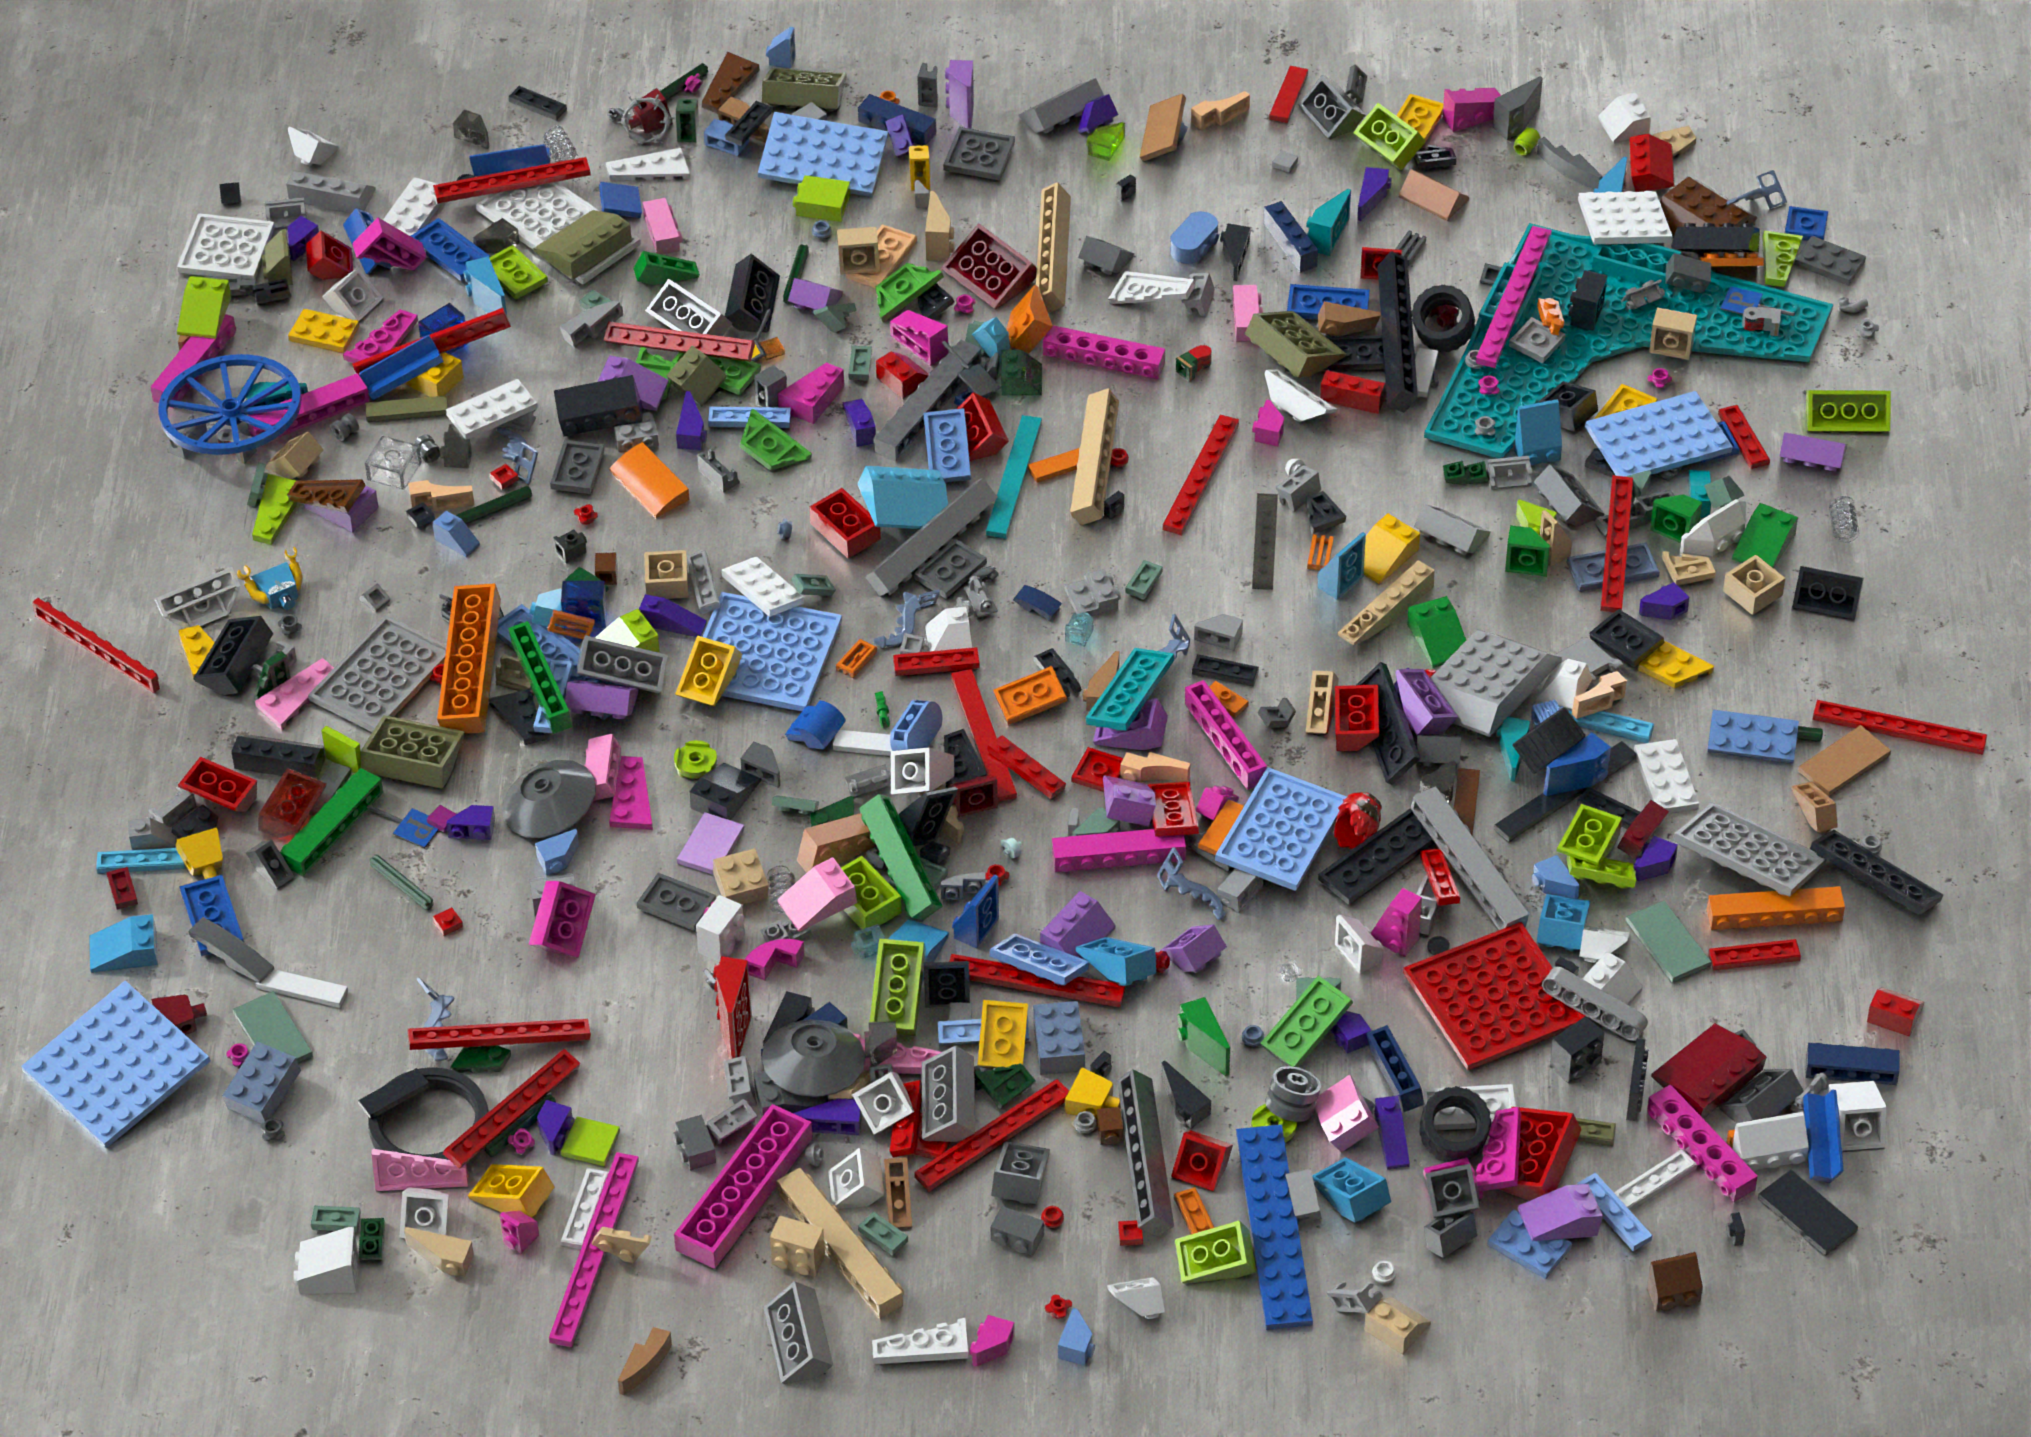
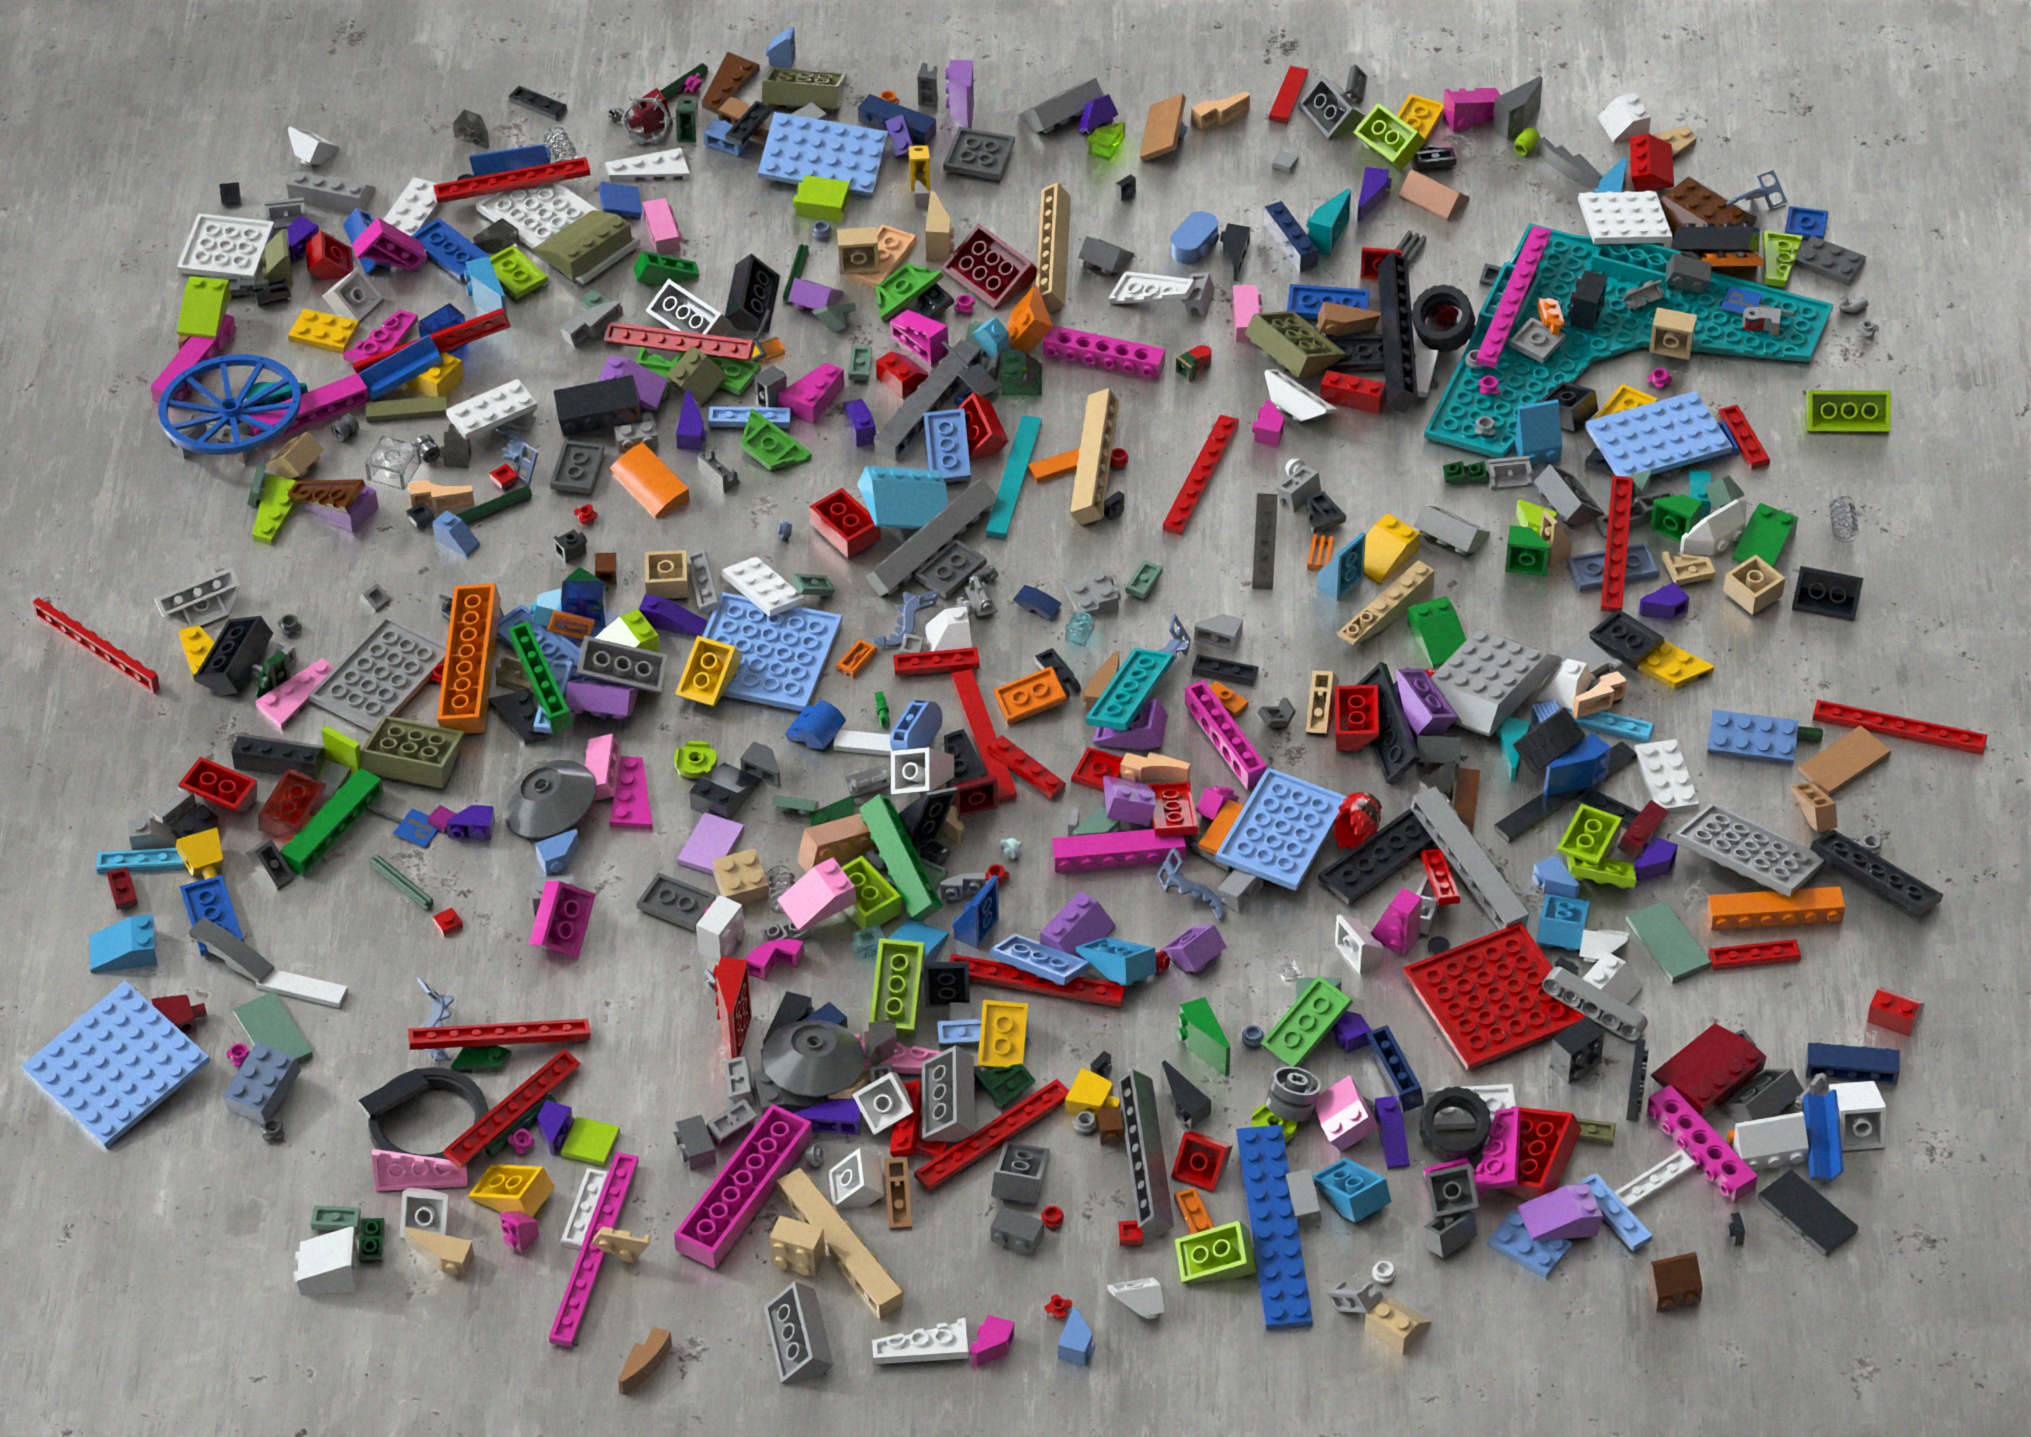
torso [237,547,303,610] -> none
sand green plate [858,1211,908,1256] -> none
sand blue brick [1033,1001,1085,1075] -> none
medium lavender slope [1779,432,1847,471] -> none

